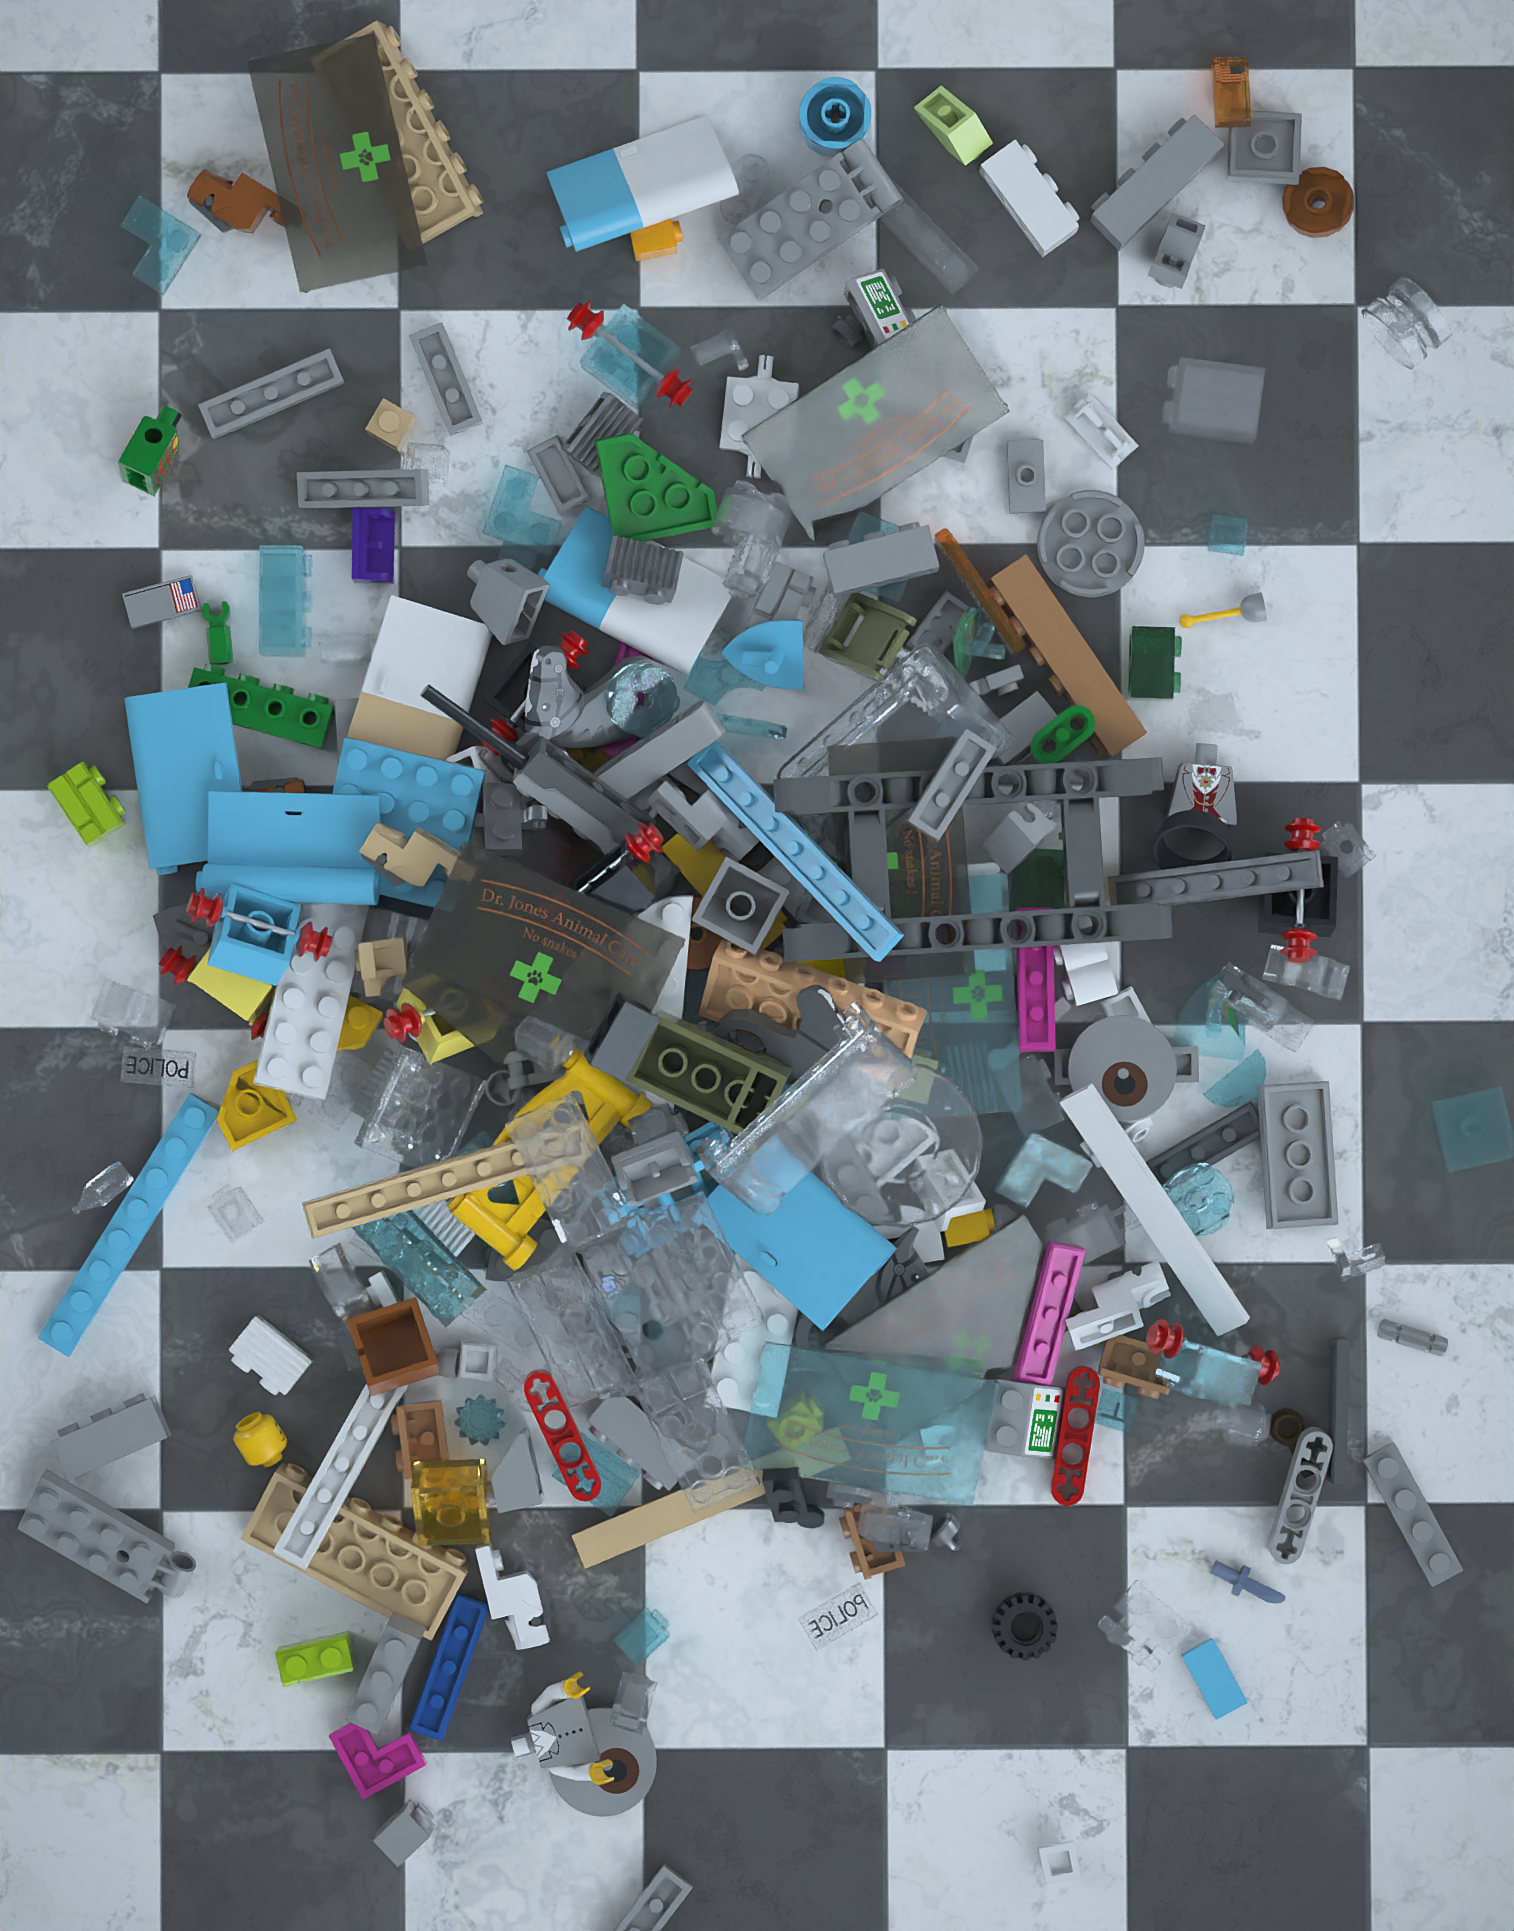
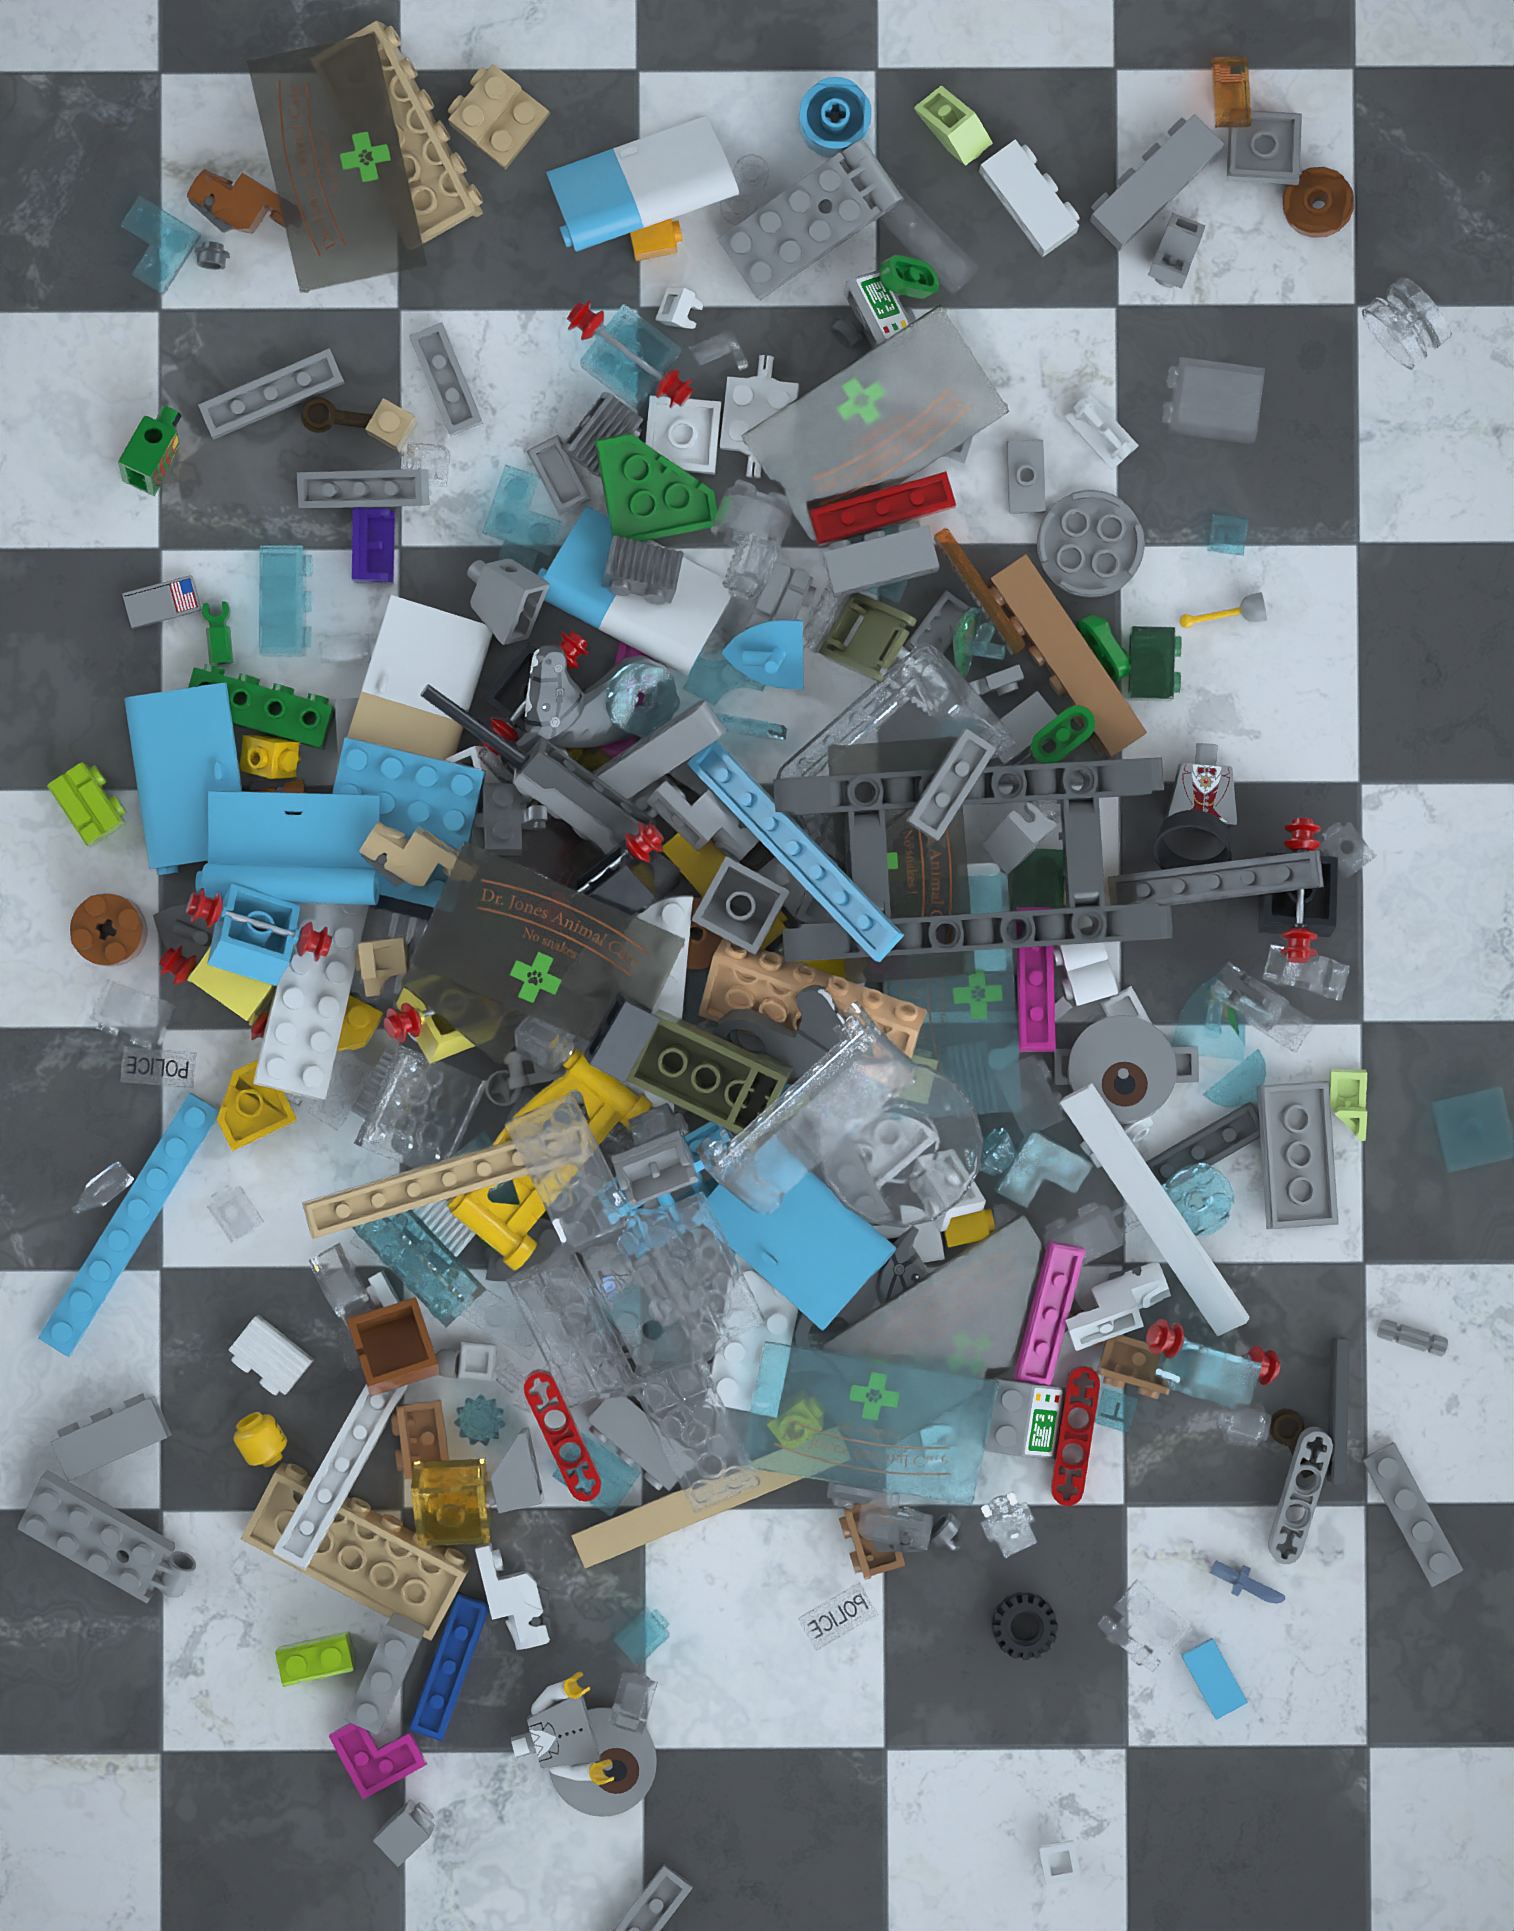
black hinge [762,1467,825,1529] -> none
clear tile [1326,1238,1385,1281] -> none
none -> dark orange brick [70,893,148,967]
none -> dark grey plate [194,241,230,270]
none -> yellow brick [239,734,301,779]
none -> dark brown plate [301,397,373,433]
none -> tan plate [448,64,550,170]
none -> white plate [645,395,721,475]
none -> white tile [655,287,703,329]
none -> red tile [808,471,956,547]
none -> green plate [880,255,939,299]
none -> clear light blue piece [968,1127,1016,1176]
none -> clear brick [980,1492,1037,1558]
none -> green plate [1076,614,1131,682]
none -> yellowish green slope [1329,1069,1367,1141]

